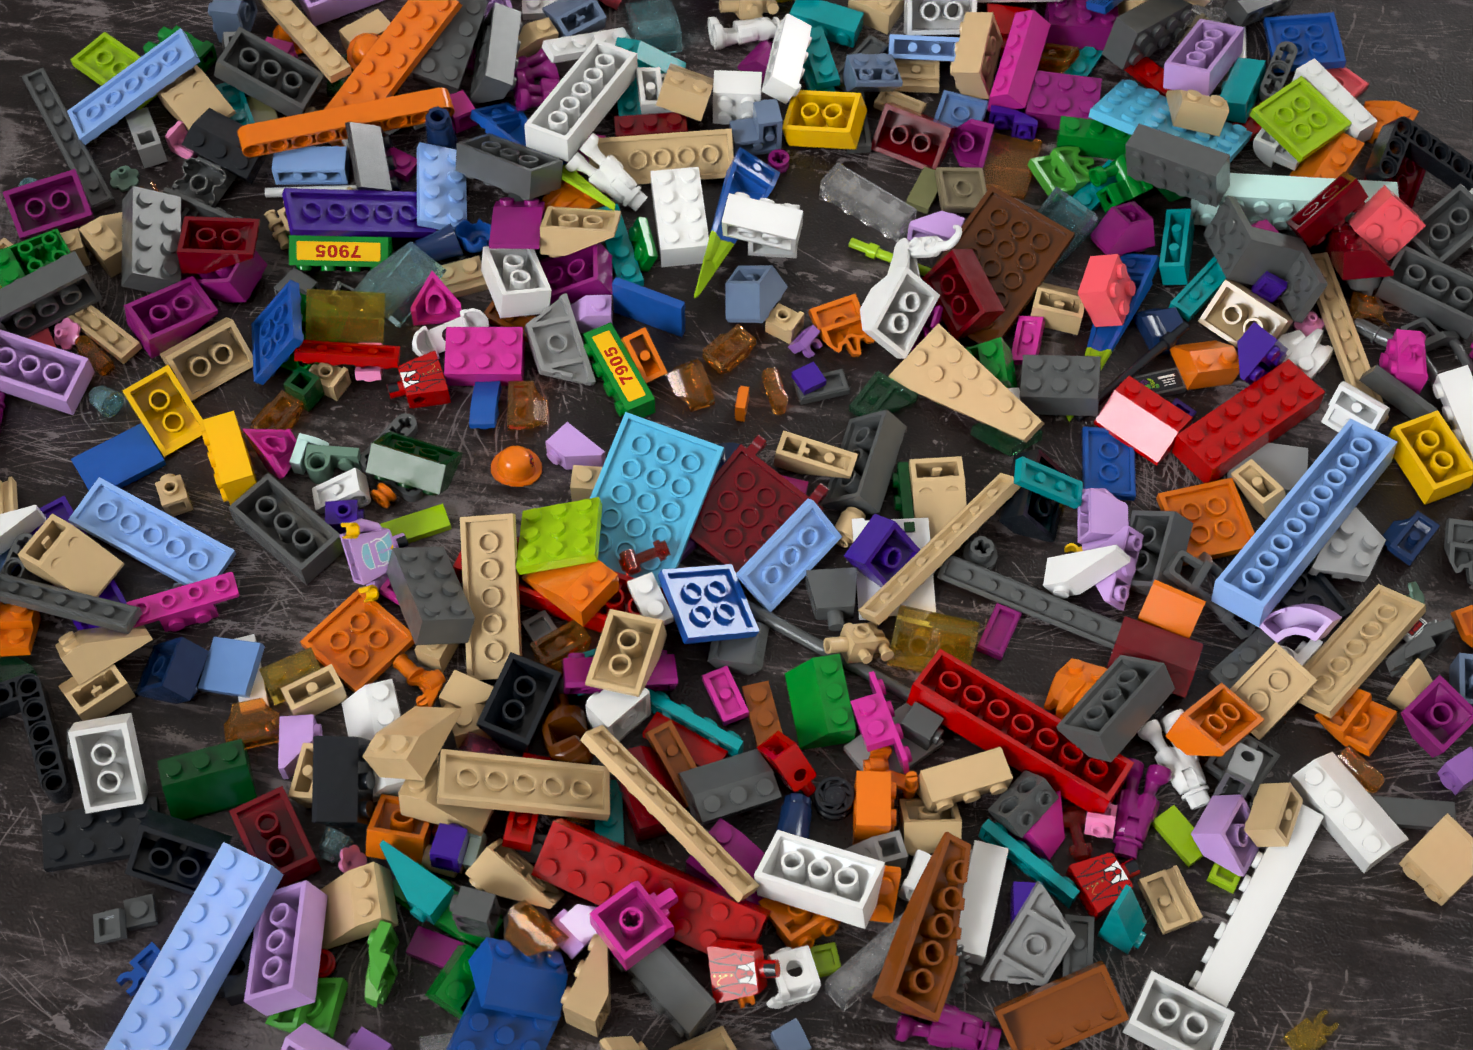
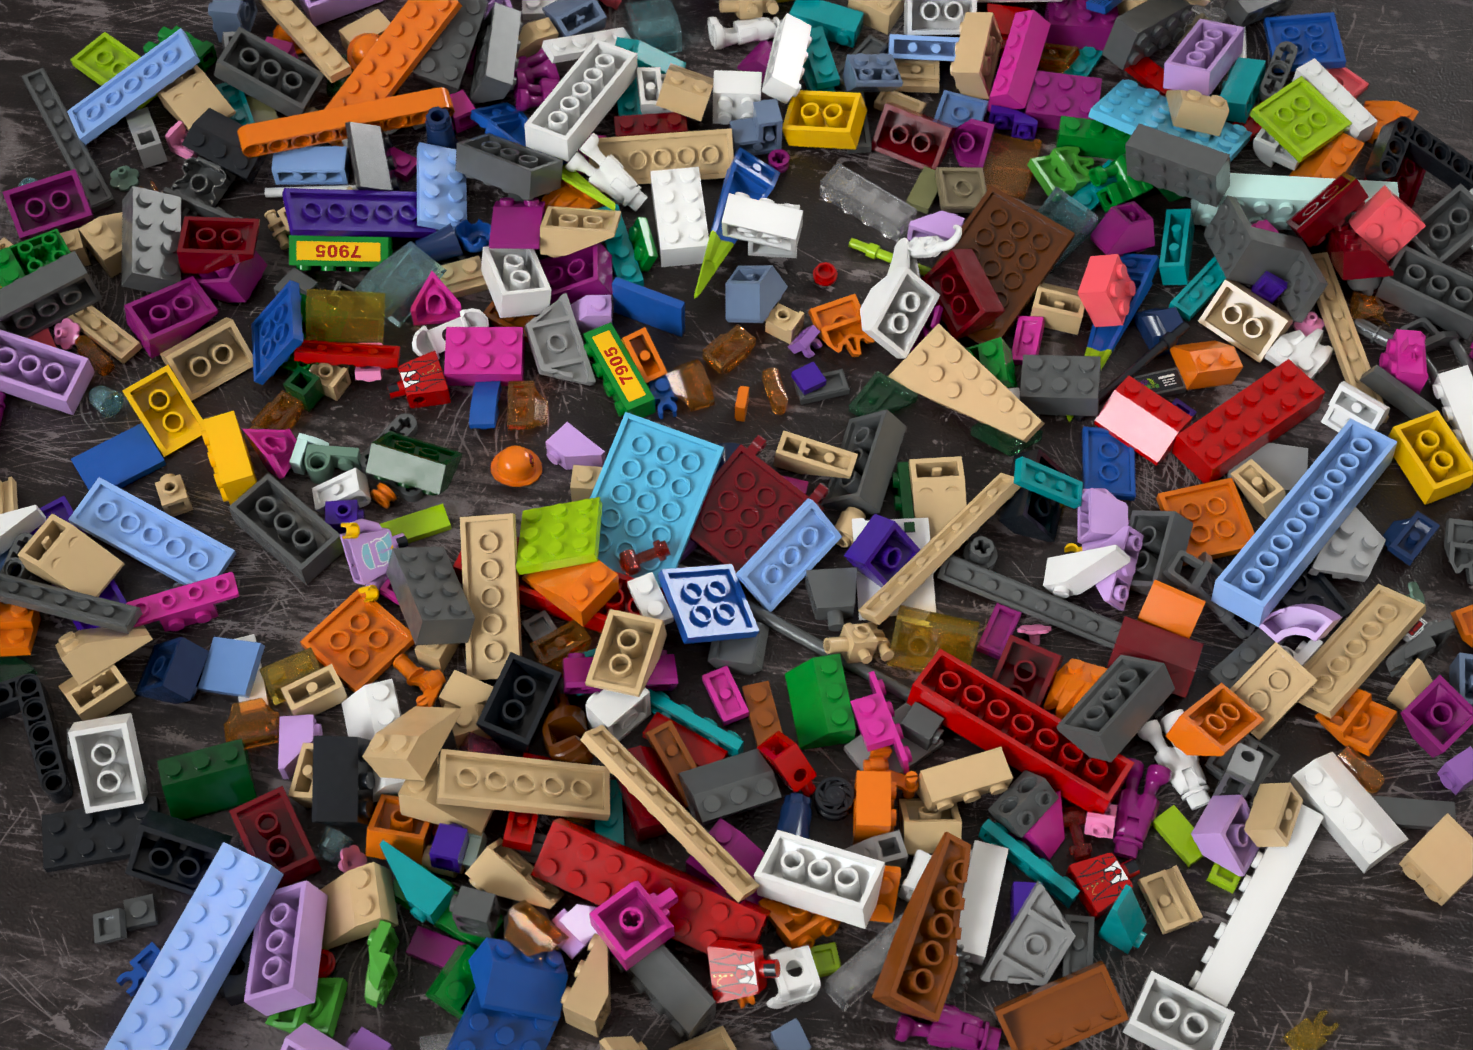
dark purple slope [1237,322,1289,385] -> none
none -> blue plate [648,374,678,419]
none -> red plate [813,262,837,286]
none -> dark red slope [991,634,1064,707]
none -> bright pink plant [1017,624,1051,645]

